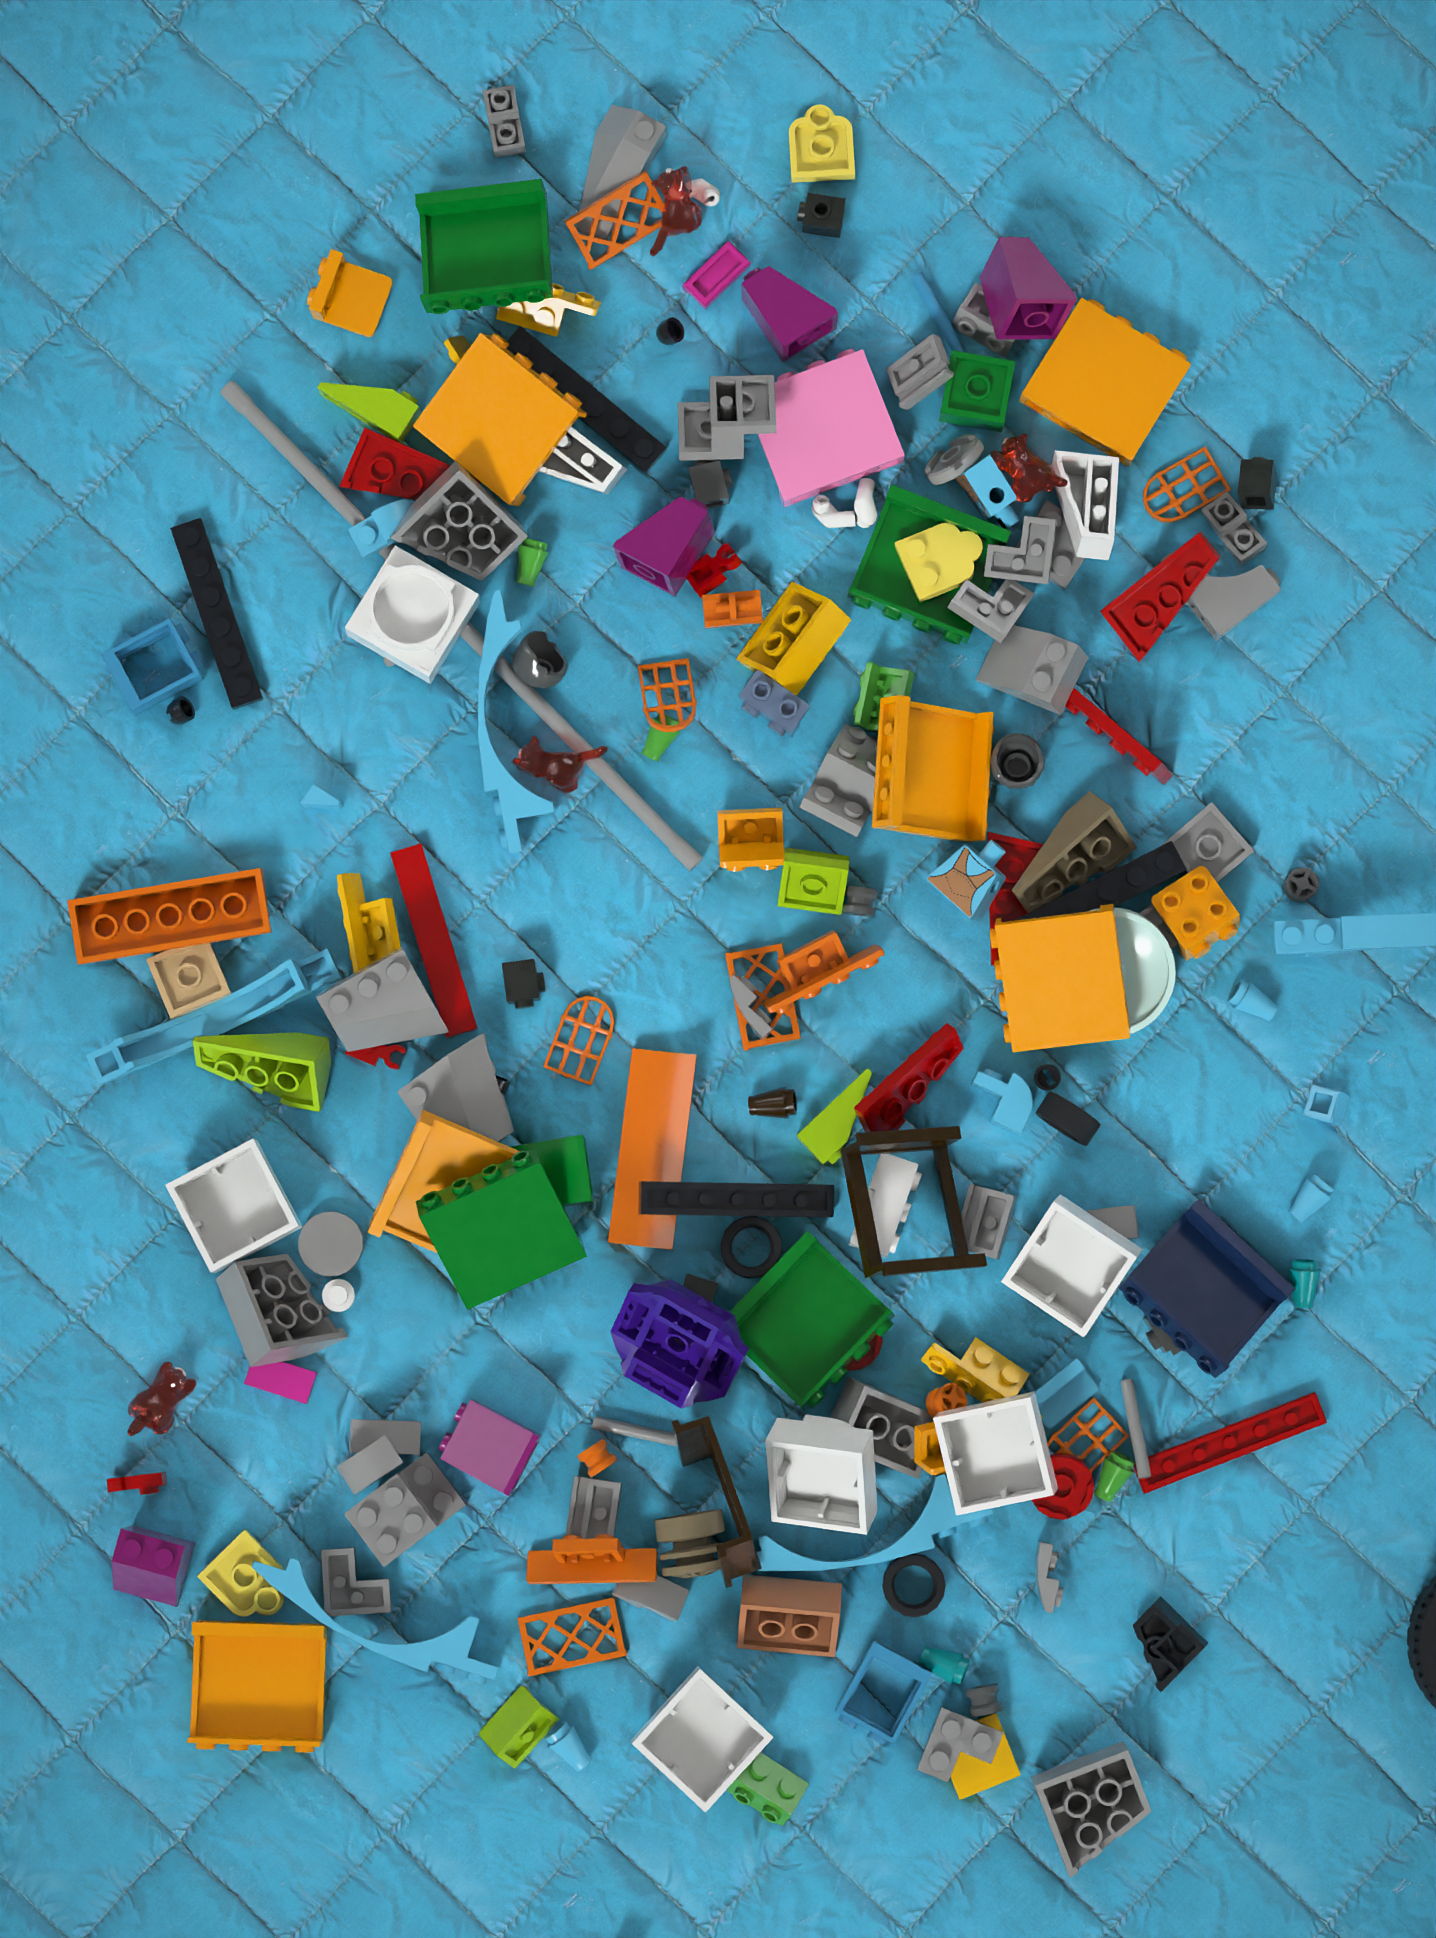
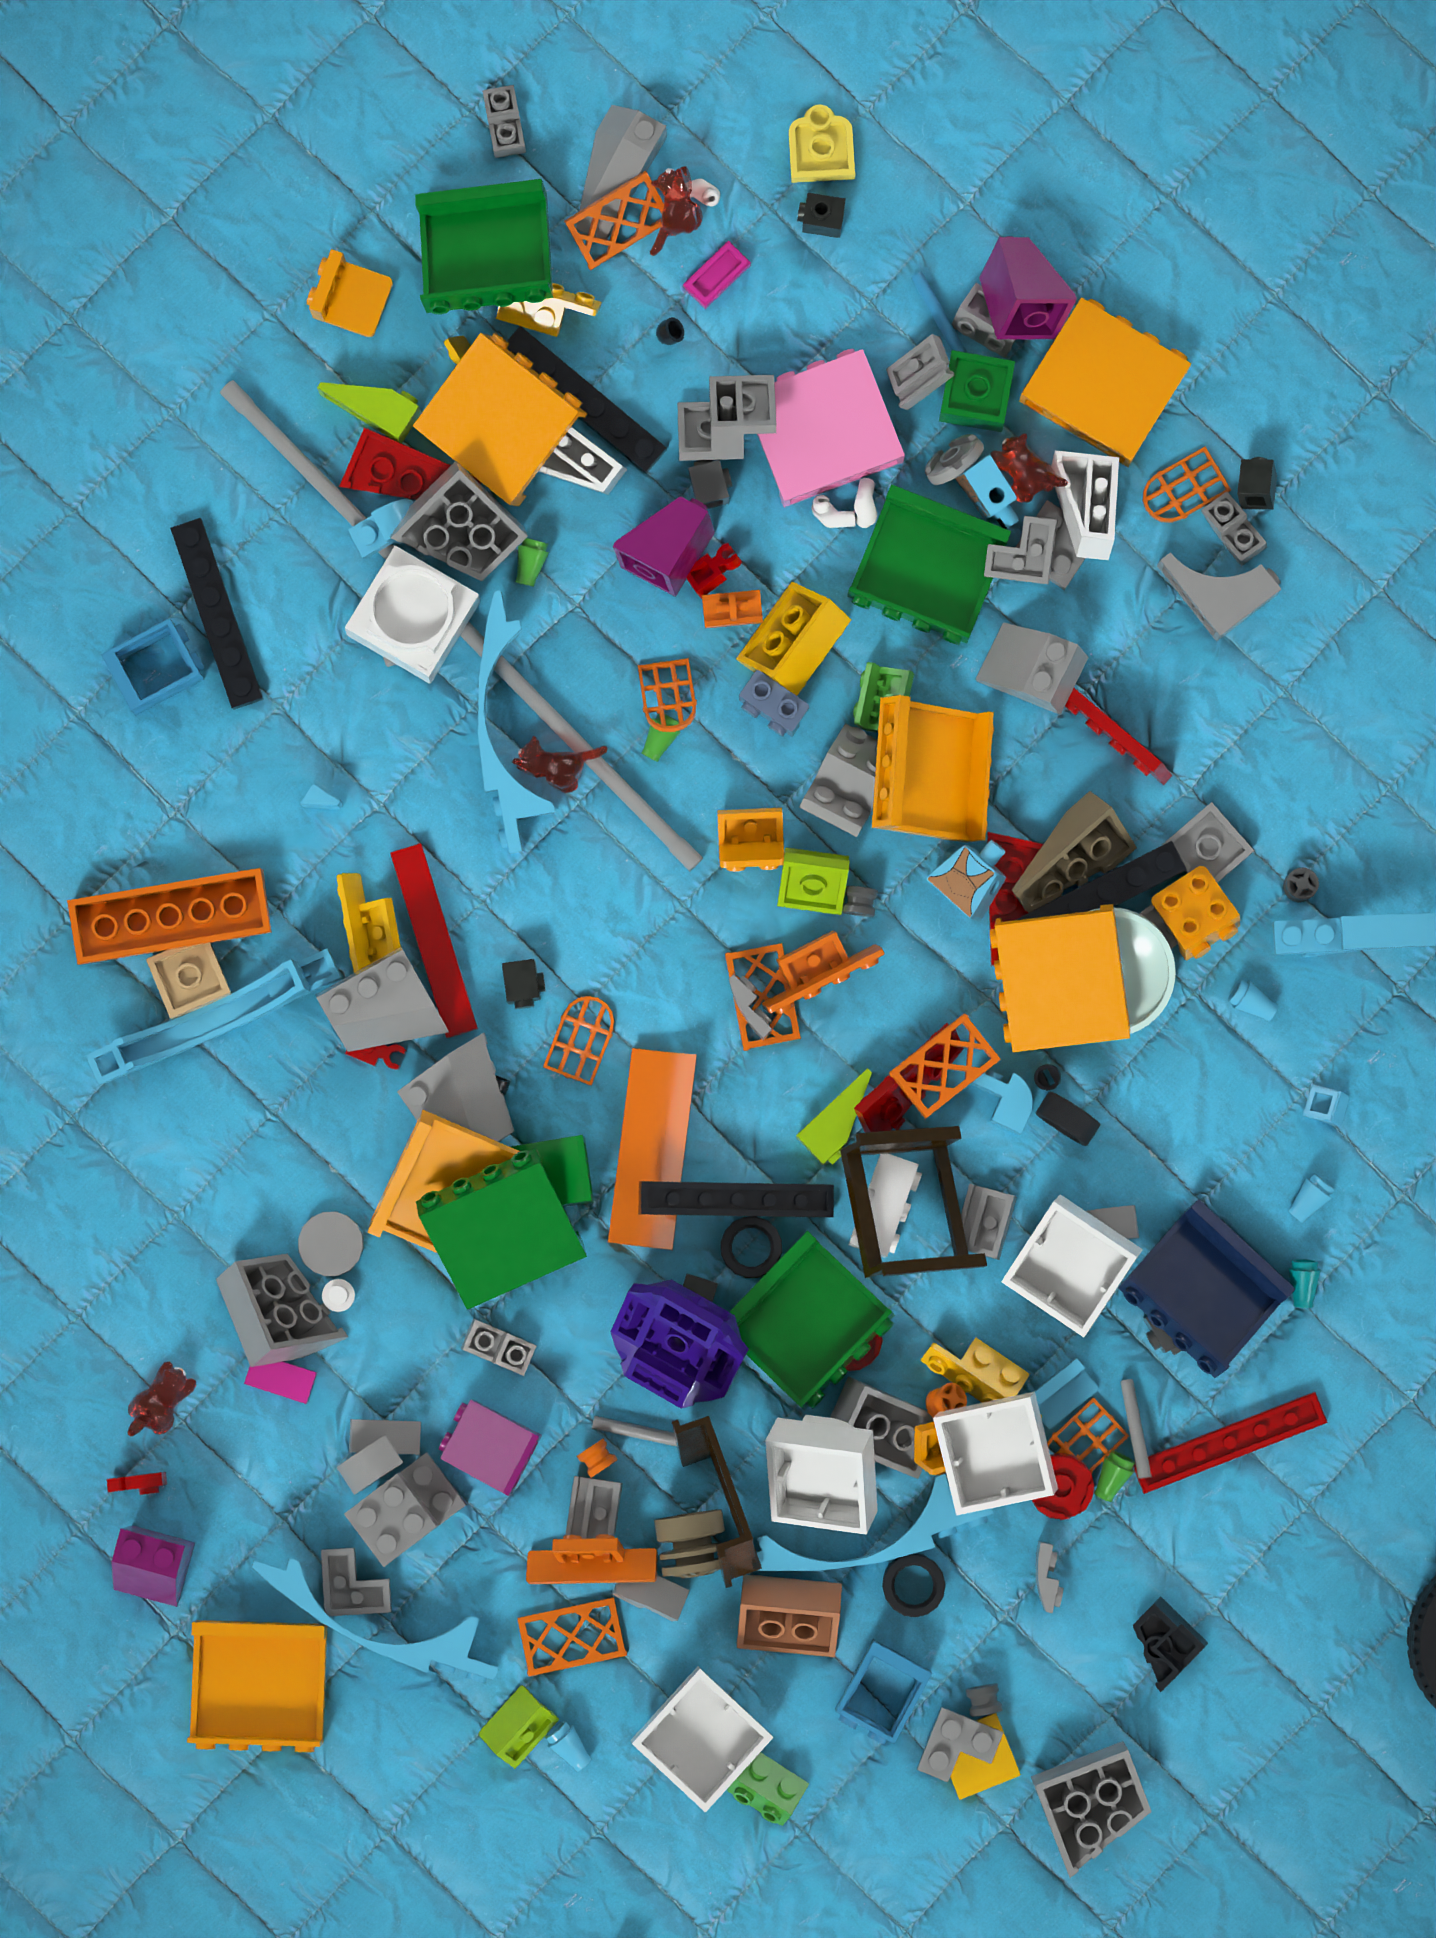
white container [165,1139,302,1273] -> none
black hinge [166,696,195,725] -> none
lime wedge [192,1032,331,1112] -> none
light yellow plate [197,1529,284,1617] -> none
dark grey hair [512,631,568,689] -> none
magenta slope [741,266,838,362] -> none
dark brown cone [748,1086,797,1119] -> none
light yellow plate [894,523,983,603] -> none
teal cone [919,1646,970,1685] -> none
light grey plate [947,579,1035,643] -> none
dark grey hair [990,733,1045,789] -> none
red wing [1100,532,1221,662] -> none
none -> light grey slope [460,1318,537,1376]
none -> orange window [889,1013,1001,1119]

